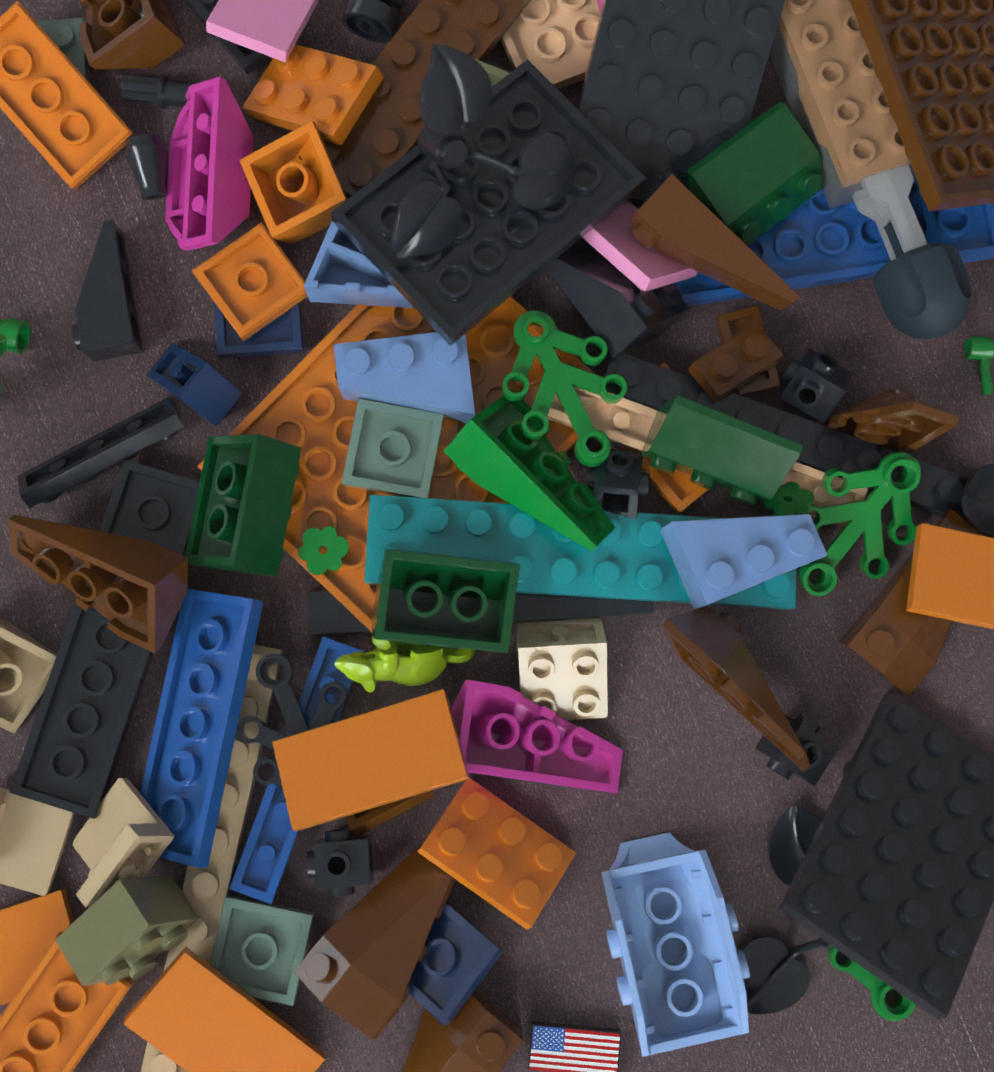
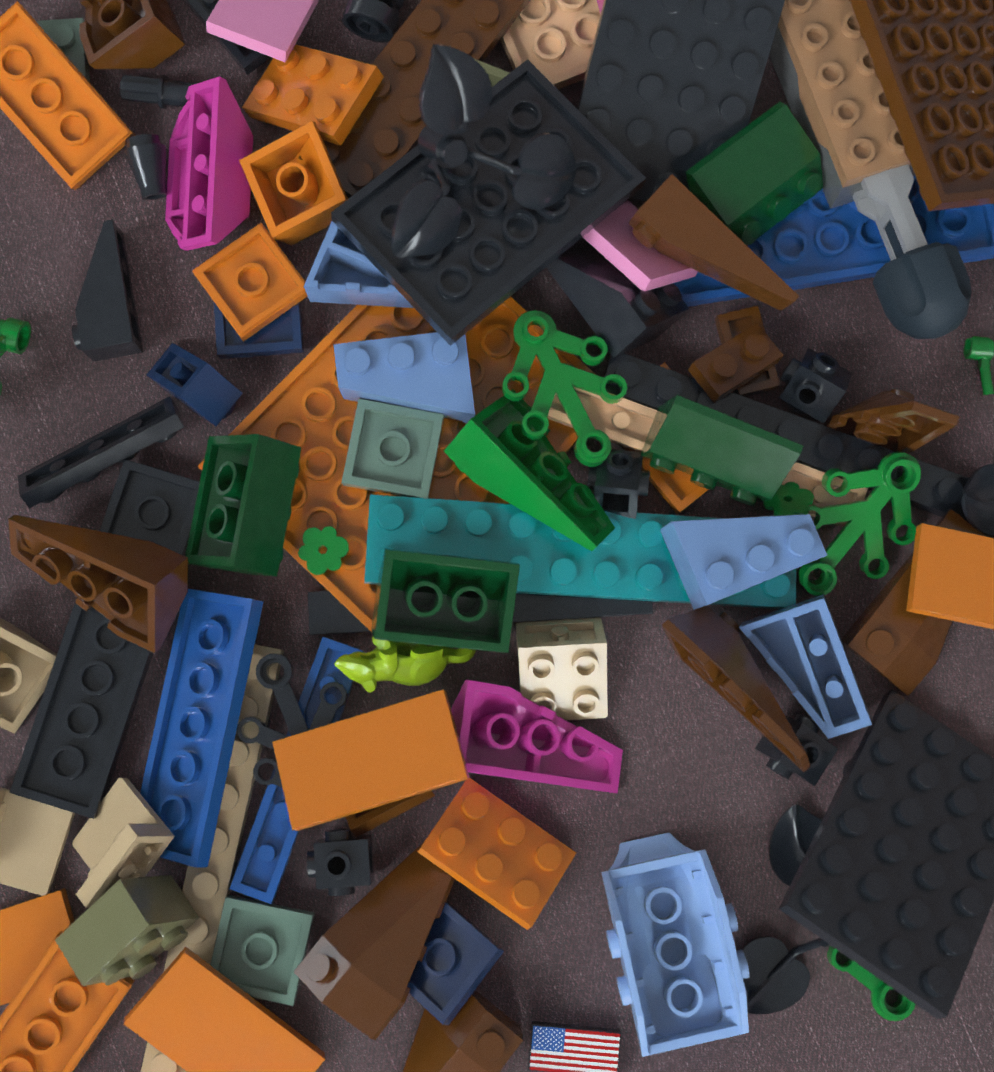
none -> medium blue wedge [739,594,872,739]

